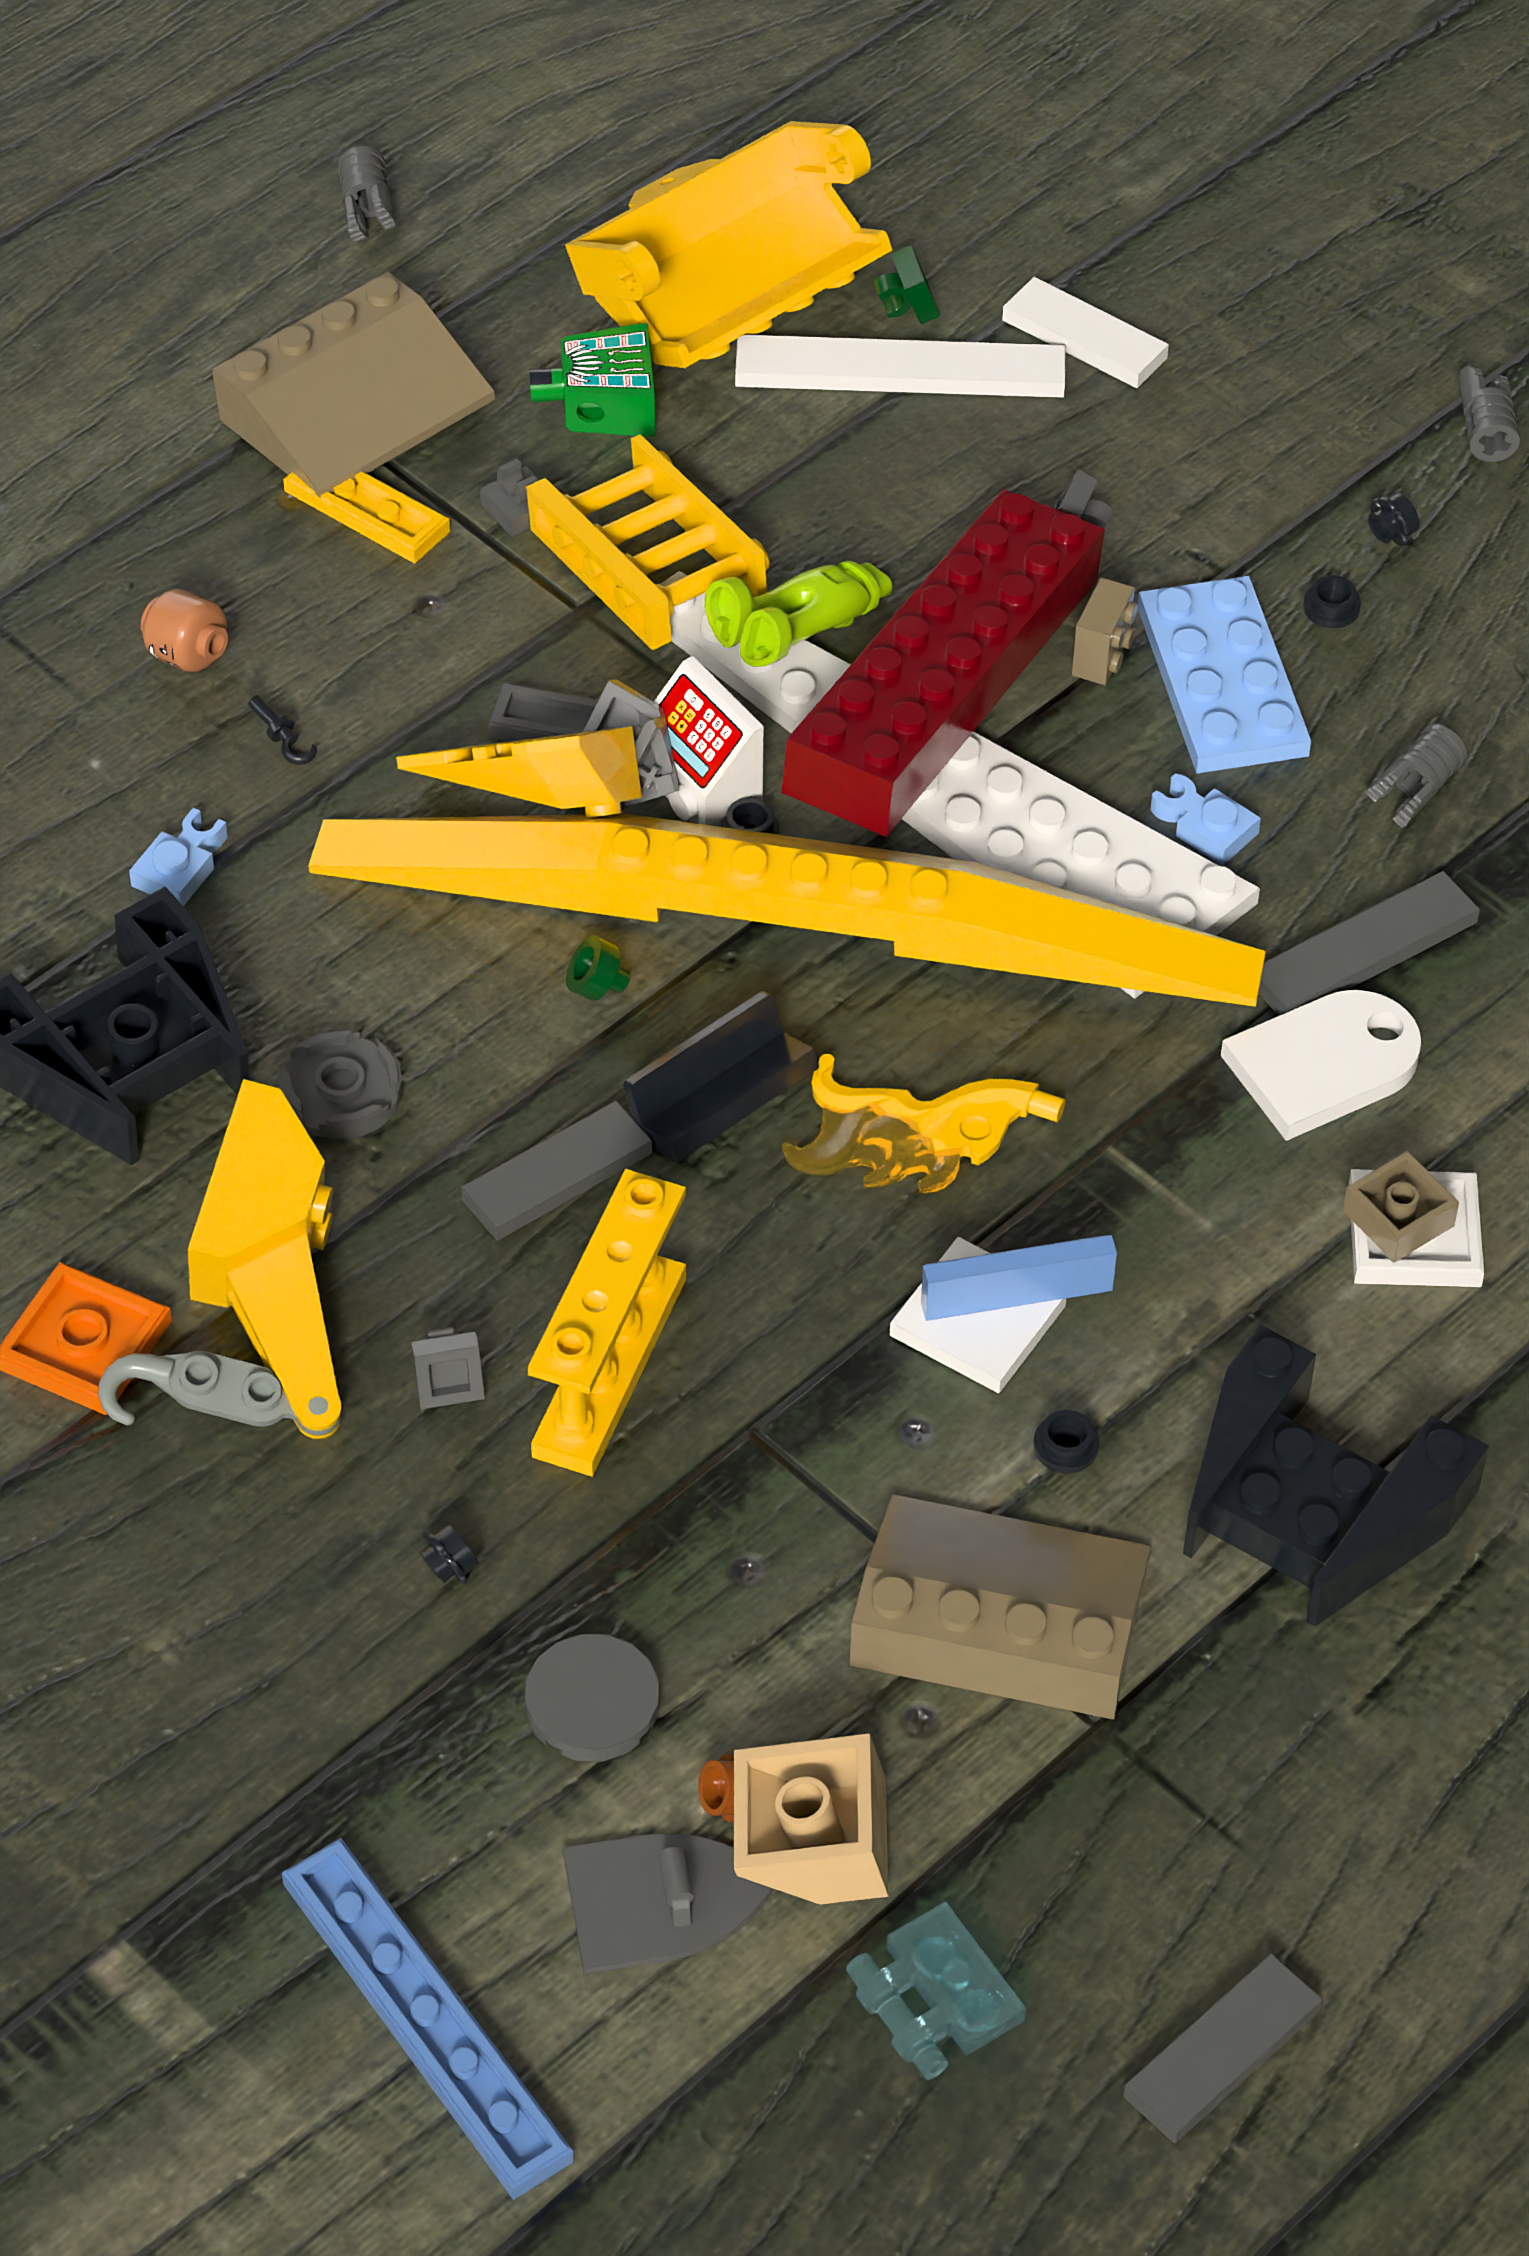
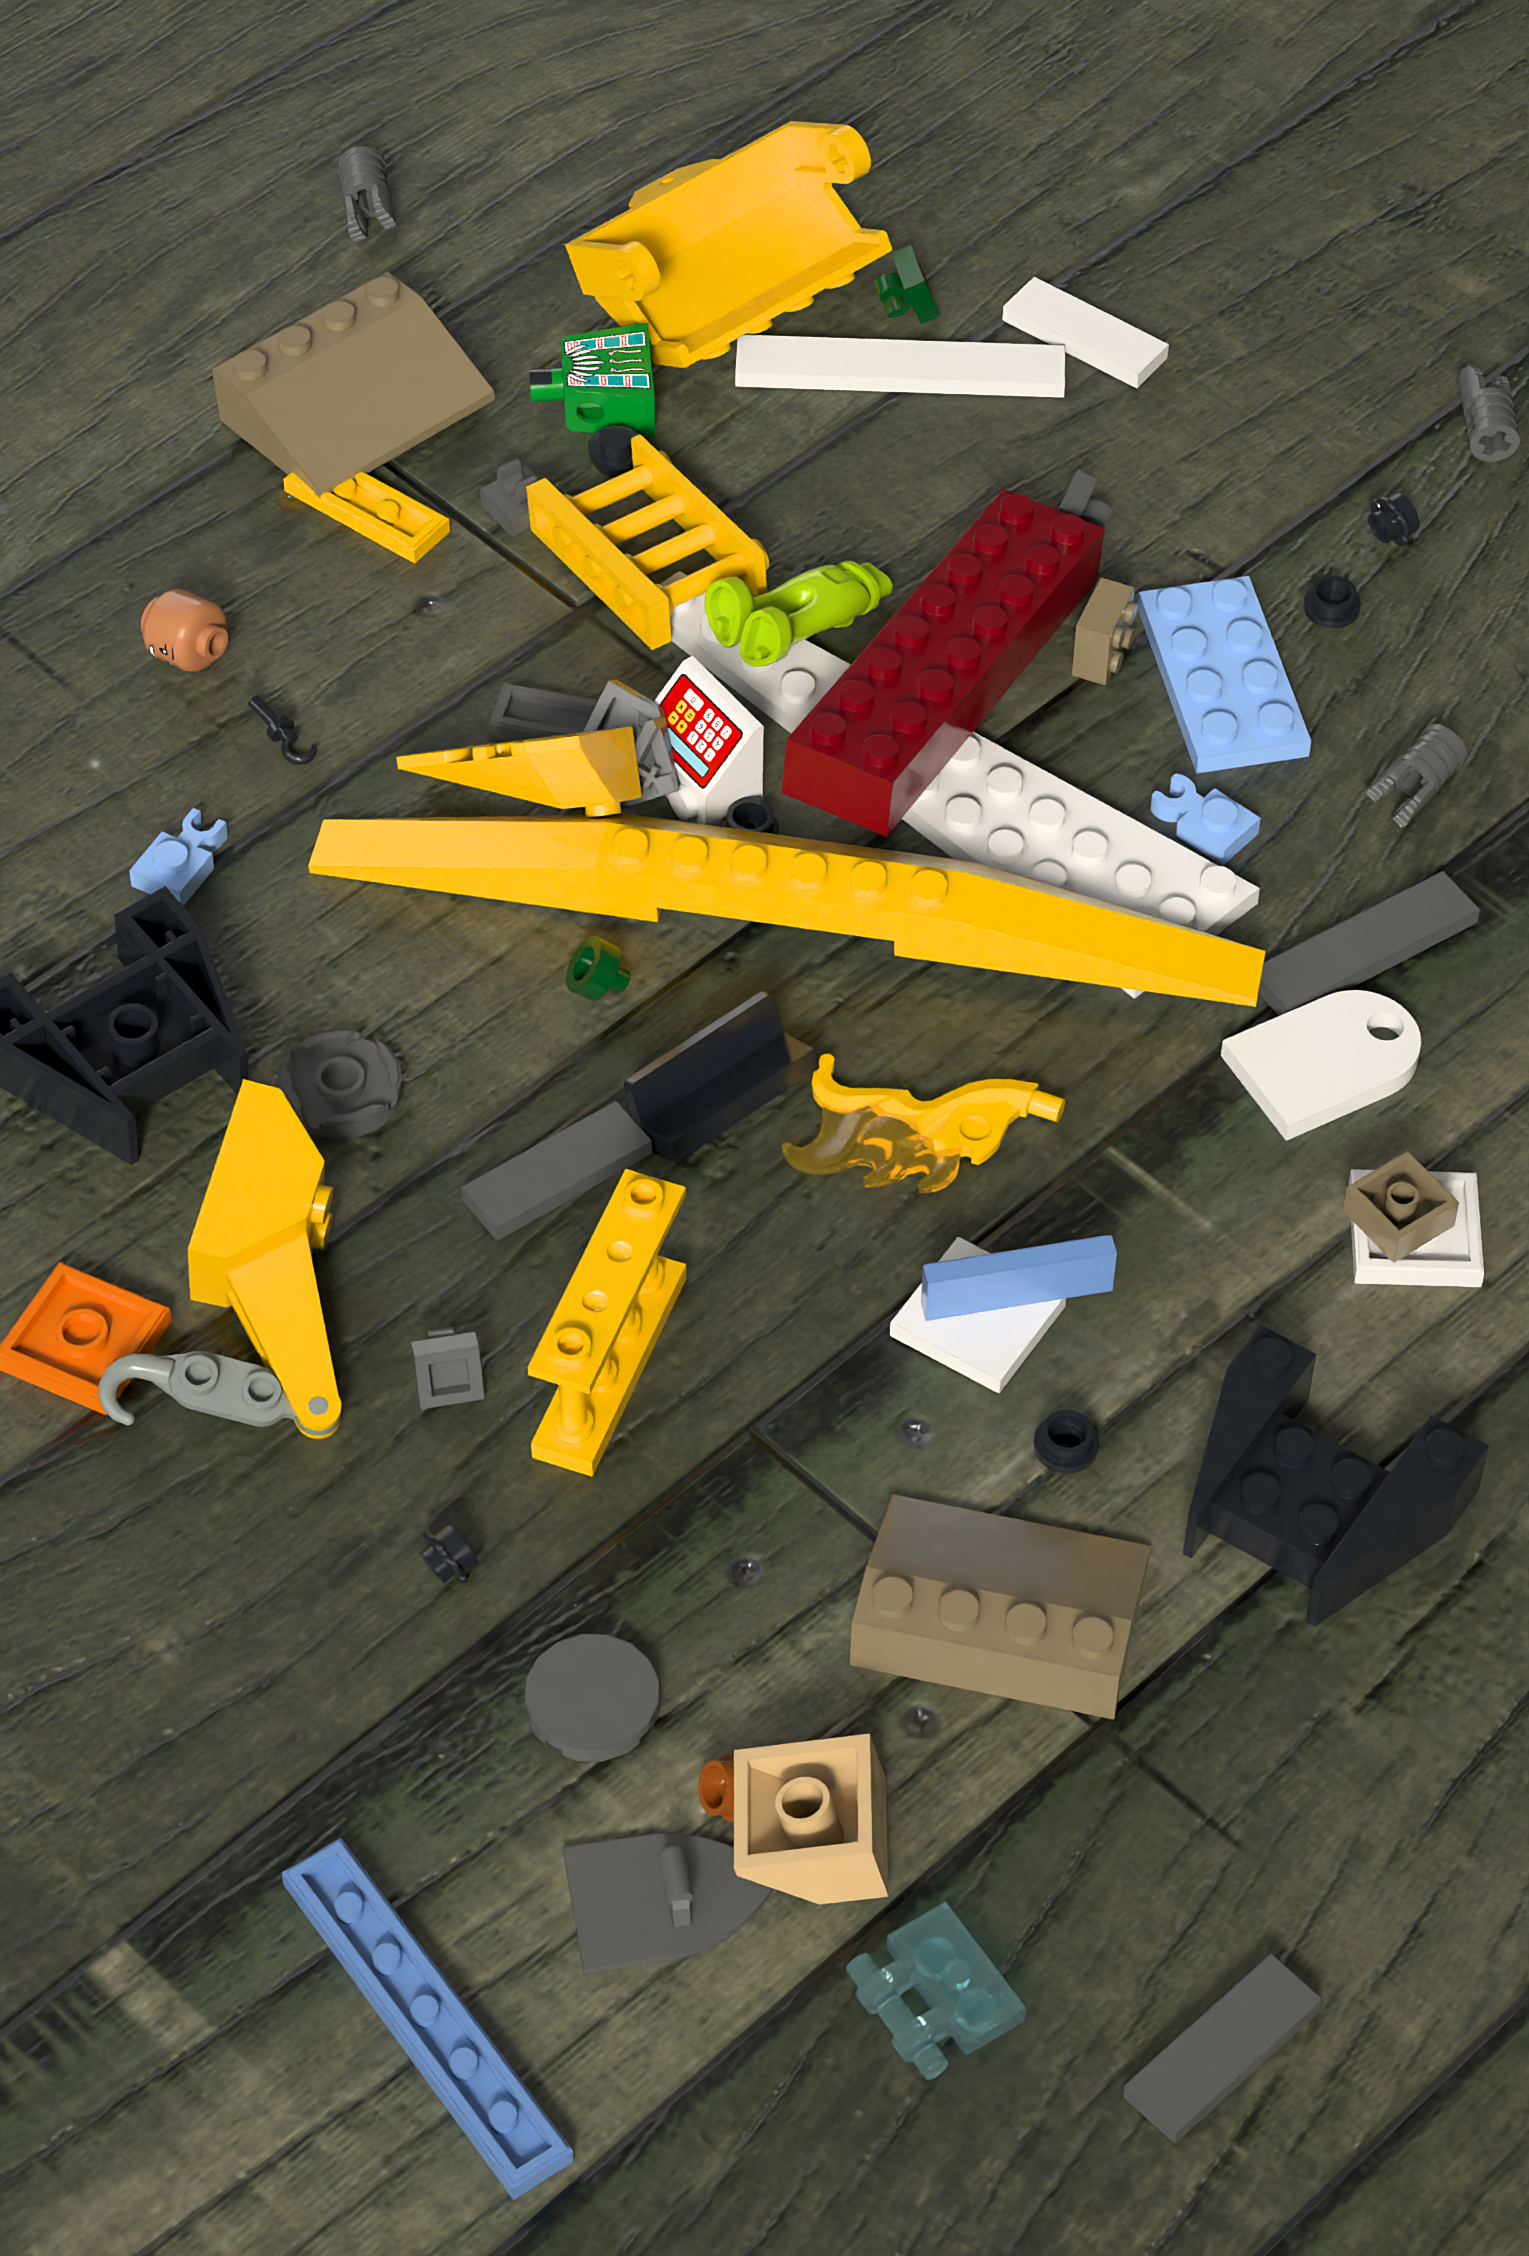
none -> black plate [588,426,639,477]

